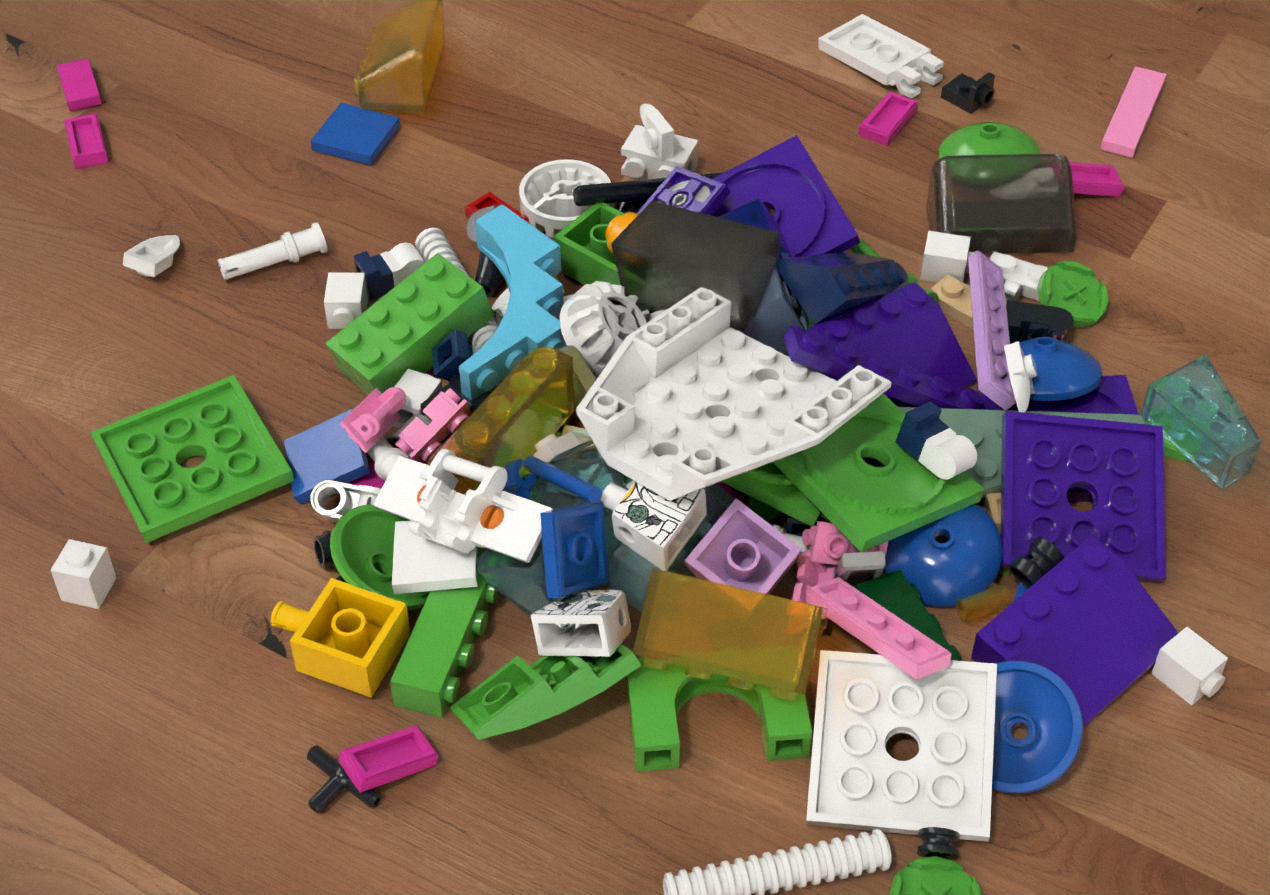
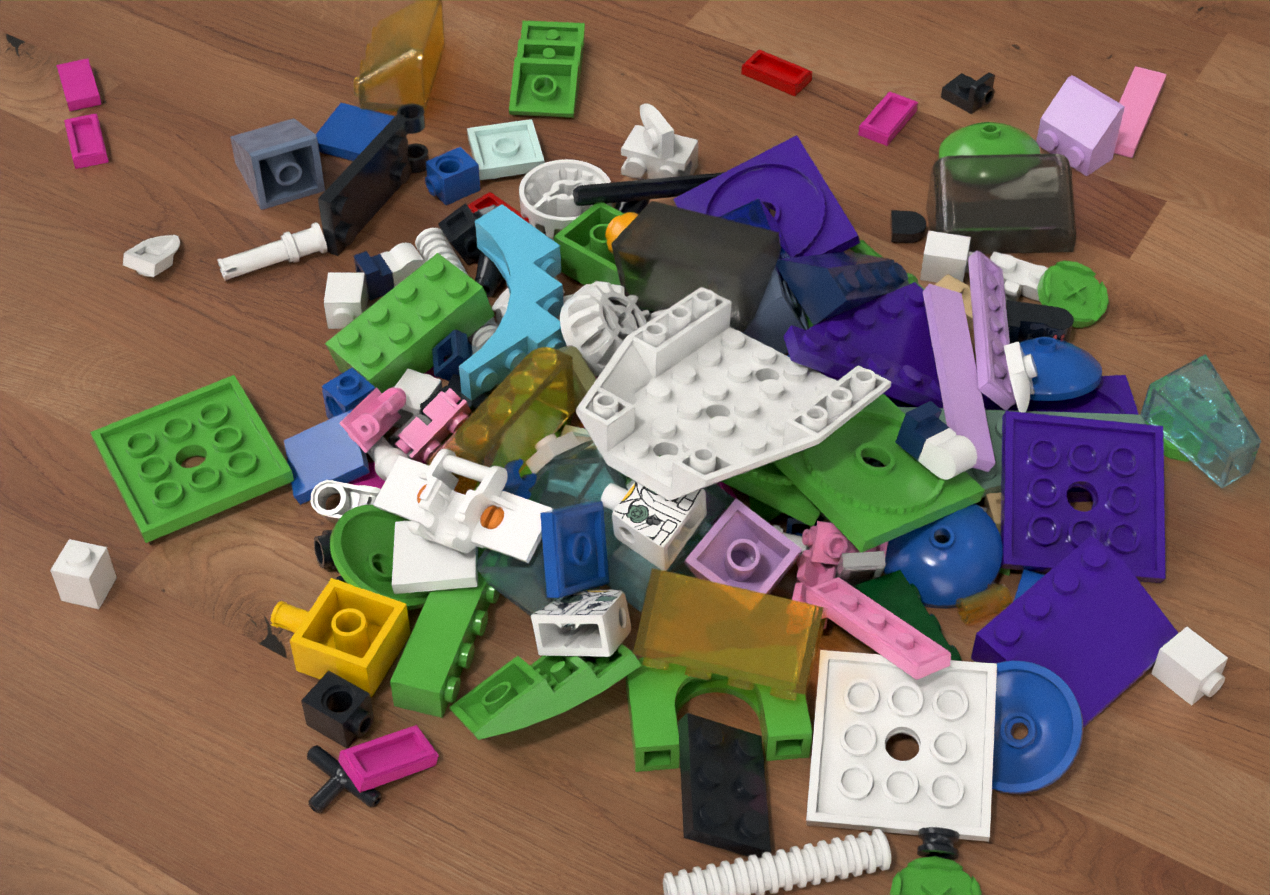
blue bar [524,456,602,503] -> none
dark purple piece [636,166,731,244] -> none
white tile [818,14,944,99] -> none
black wheel [1009,536,1065,589] -> none
dark pink tile [1049,161,1125,197] -> none
none -> sand blue slope [230,118,325,210]
none -> black brick [301,670,374,748]
none -> black hinge [318,103,429,256]
none -> blue brick [322,368,375,419]
none -> blue brick [425,147,480,206]
none -> black bracket [438,203,480,265]
none -> light aqua plate [467,119,545,180]
none -> bright green slope [509,20,585,118]
none -> black plate [678,713,771,858]
none -> red tile [741,49,813,96]
none -> black tile [890,210,926,243]
none -> lavender tile [923,284,996,472]
none -> lavender slope [1036,75,1125,176]

